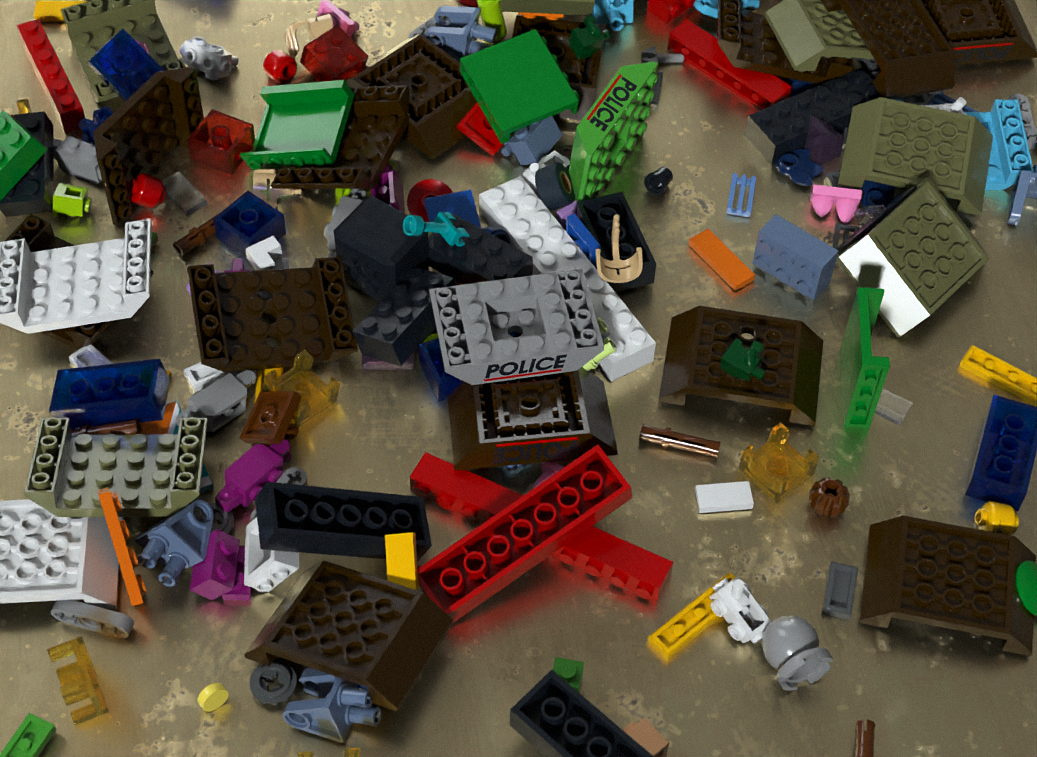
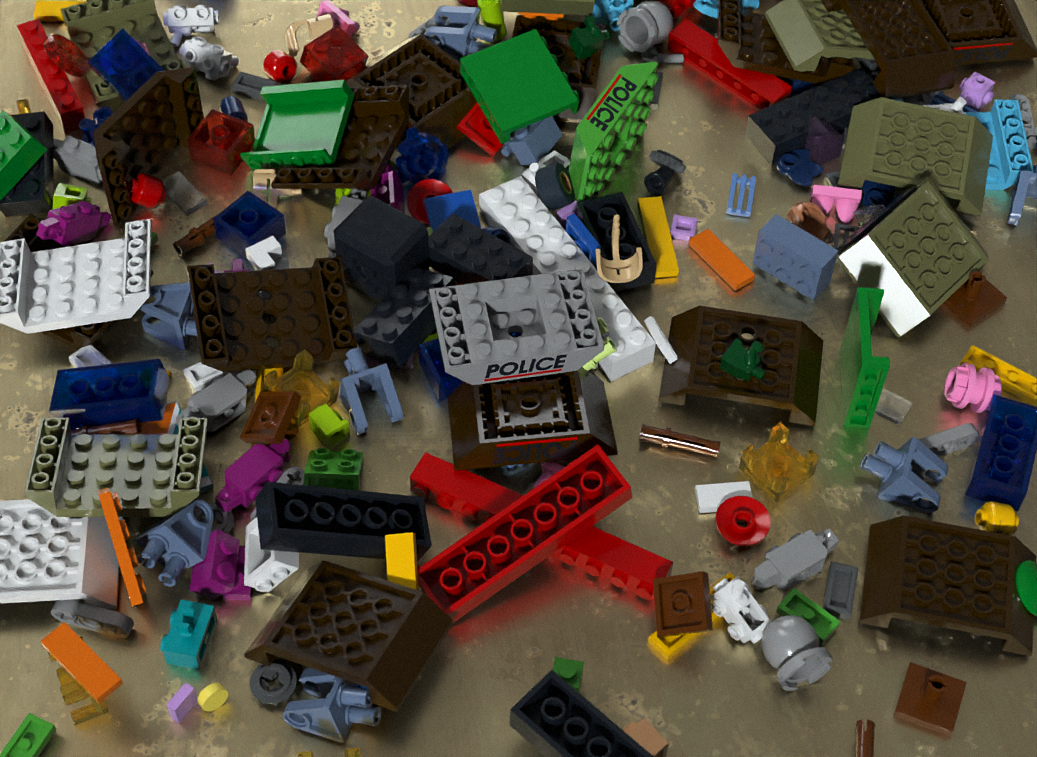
teal bar [403,212,470,247] -> none
reddish brown piece [809,477,850,518] -> none
none -> magenta hinge [36,201,111,247]
none -> orange tile [40,622,123,703]
none -> clear red wheel [43,33,90,77]
none -> sand blue piece [139,282,197,349]
none -> teal brick [160,599,217,670]
none -> white brick [163,5,219,47]
none -> lavender tile [167,683,198,723]
none -> dark blue brick [220,96,248,130]
none -> dark grey tile [231,72,283,102]
none -> bright green bracket [304,448,363,491]
none -> lime brick [308,404,350,449]
none -> sand blue piece [338,347,403,435]
none -> clear blue piece [396,127,449,184]
none -> light grey tile [617,1,673,53]
none -> yellow tile [637,196,679,278]
none -> white tile [644,316,677,364]
none -> dark grey gear [649,150,686,173]
none -> reddish brown tile [653,571,713,637]
none -> lavender tile [670,214,698,241]
none -> red dish [715,496,771,546]
none -> light grey hinge [751,529,839,591]
none -> bright green plate [776,588,841,645]
none -> nougat hair [786,201,830,240]
none -> sand blue piece [860,437,948,513]
none -> reddish brown tile [893,662,967,737]
none -> light grey beam [918,423,980,457]
none -> reddish brown tile [943,271,1007,327]
none -> bright pink piece [944,363,1002,413]
none -> lavender brick [959,72,995,112]

